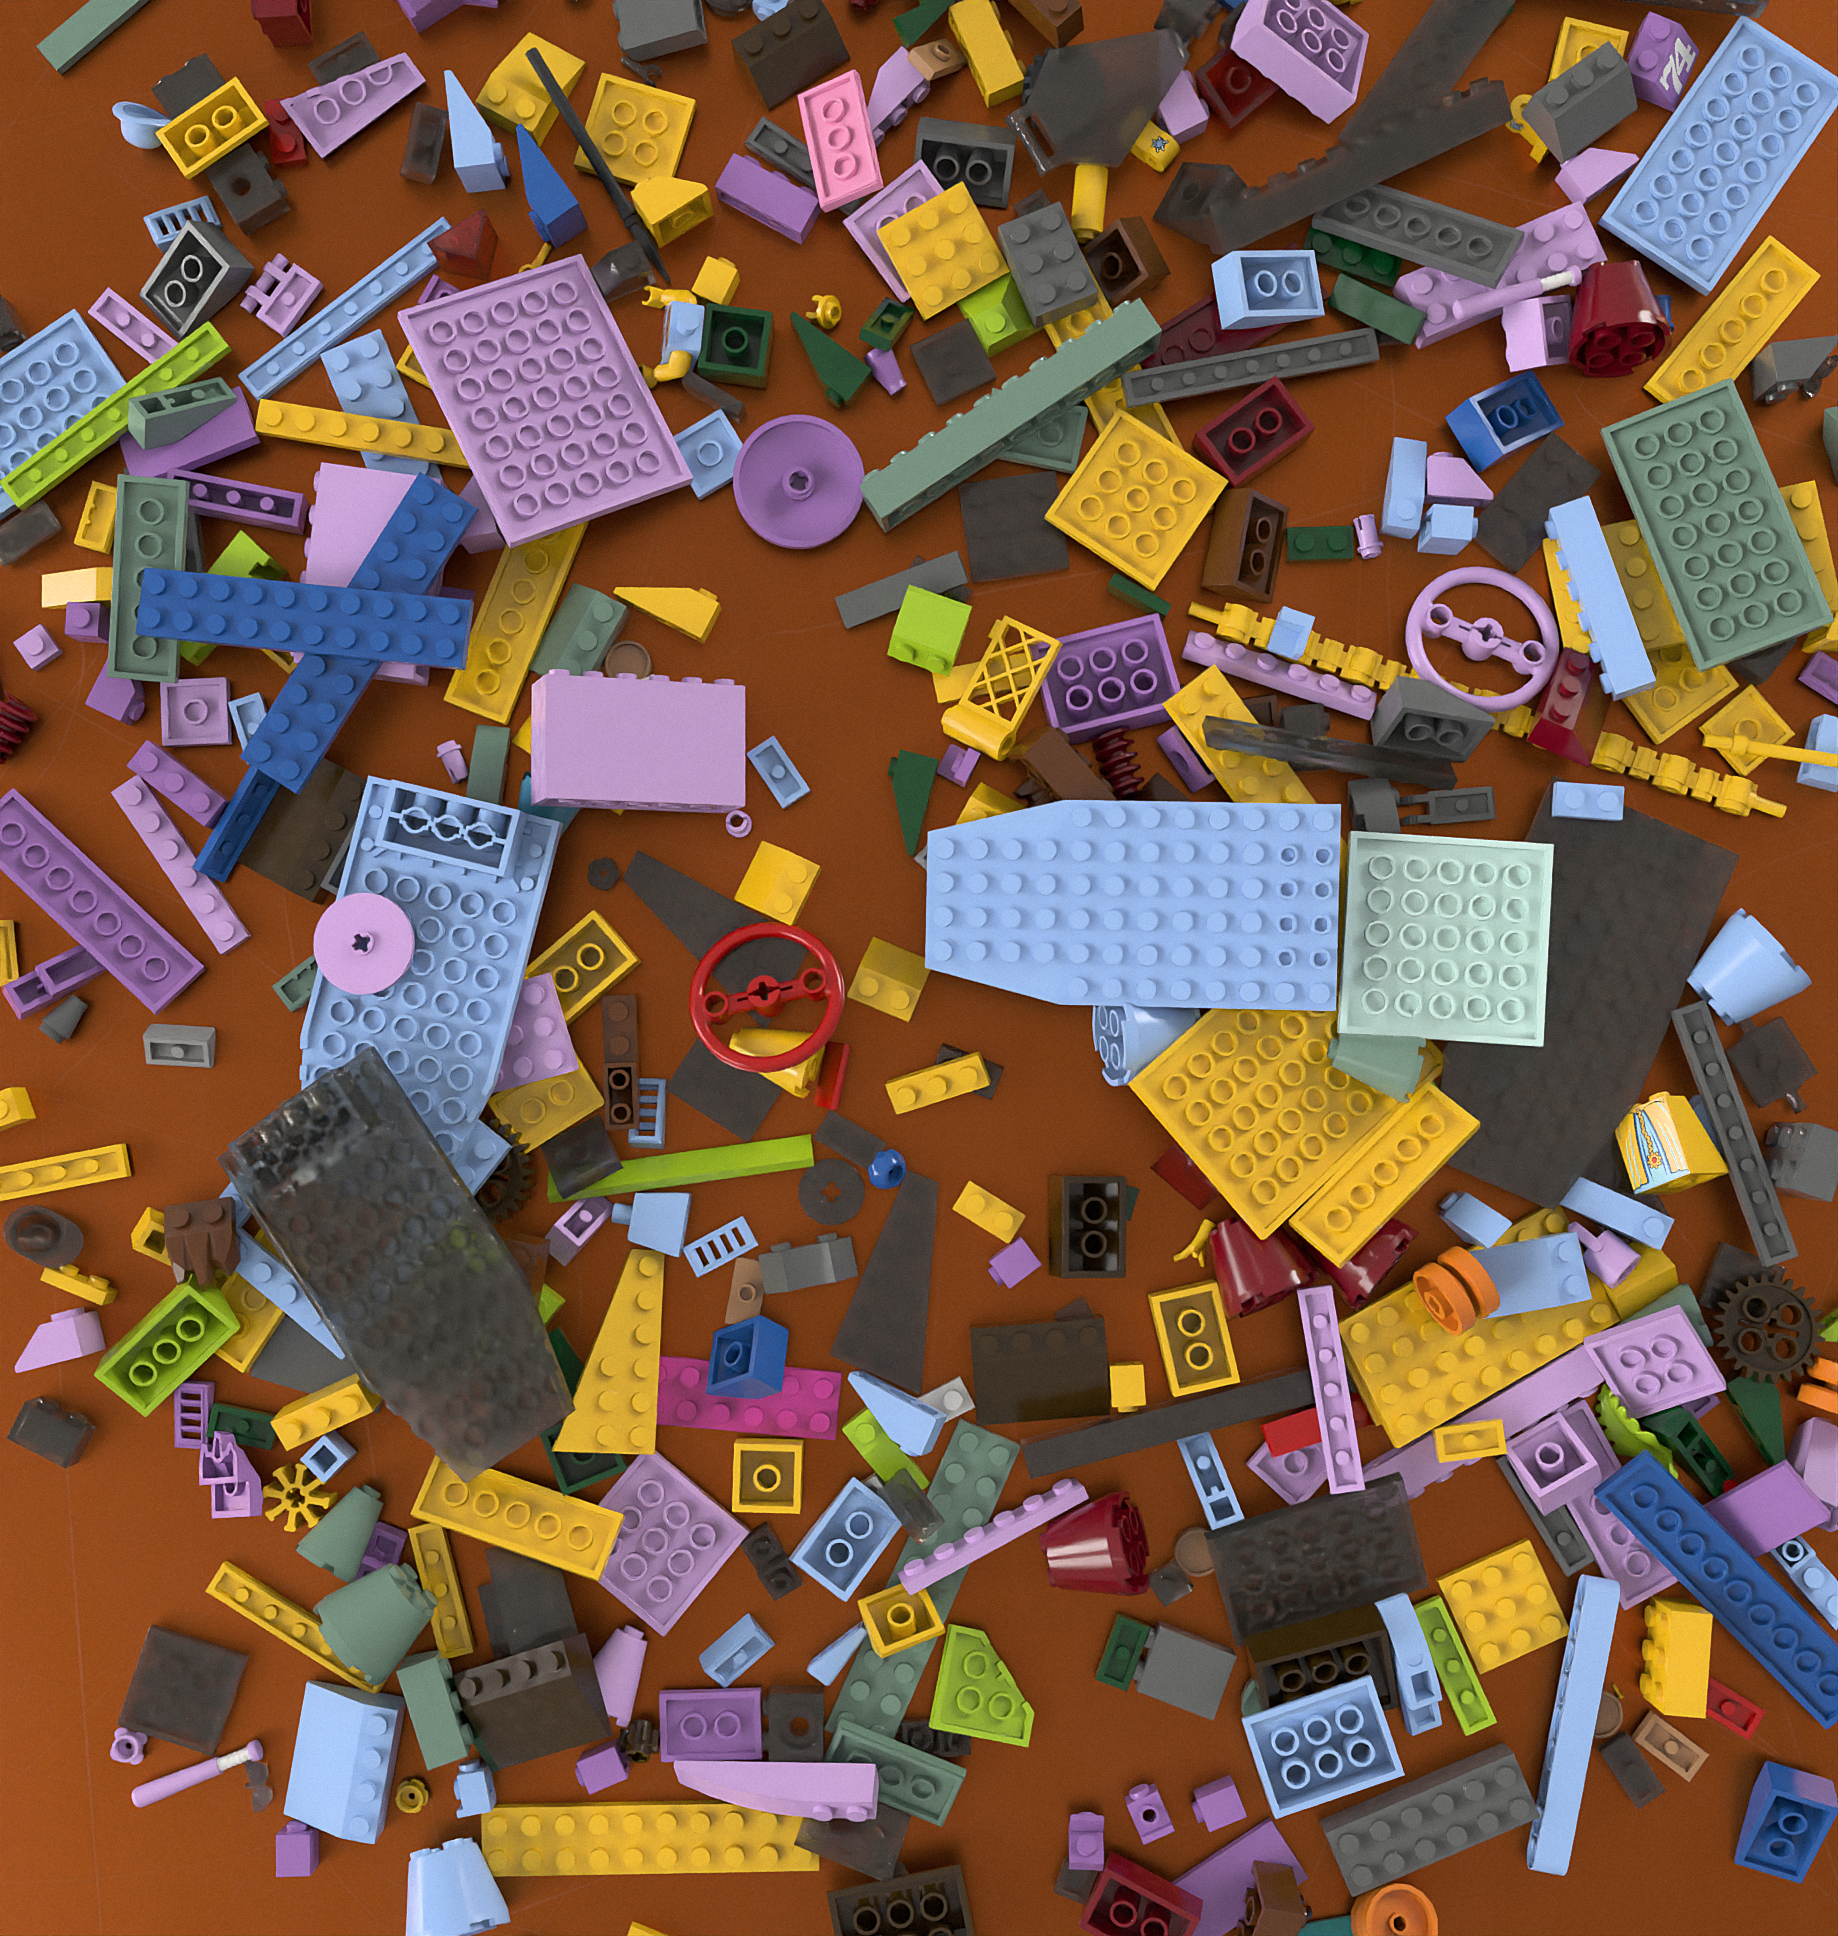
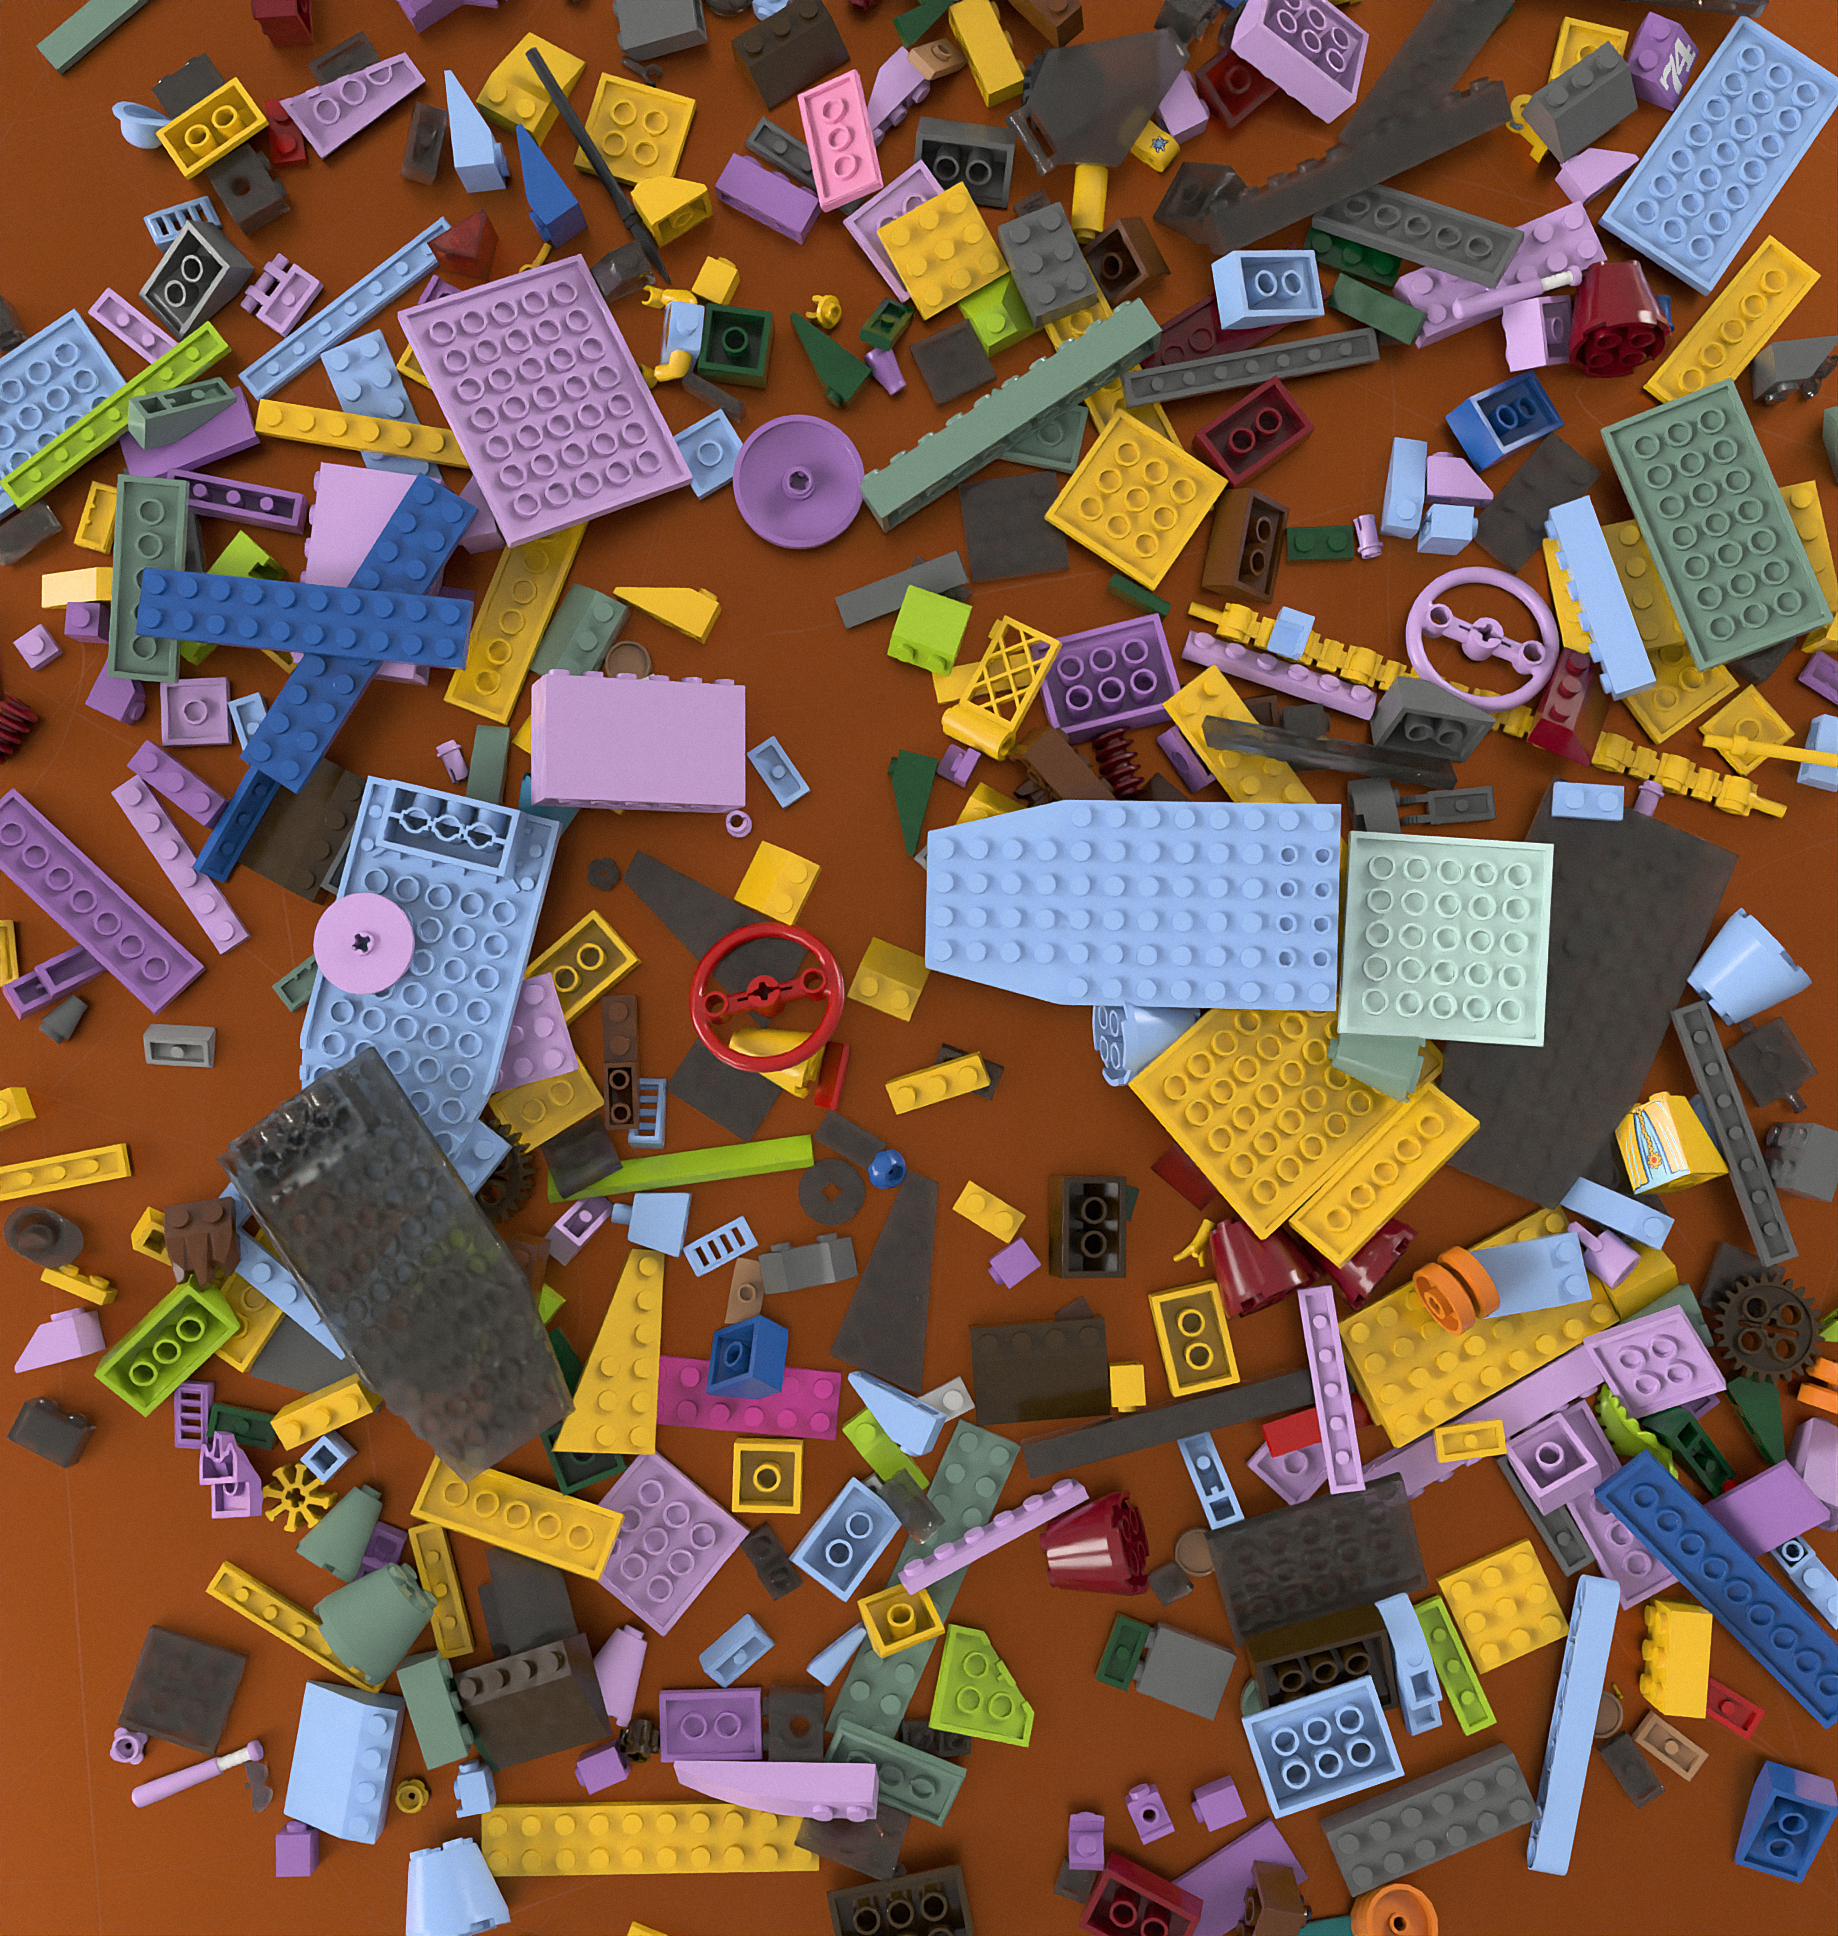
light blue slope [1436,1191,1512,1249] -> none
none -> lavender pin [1629,780,1665,825]

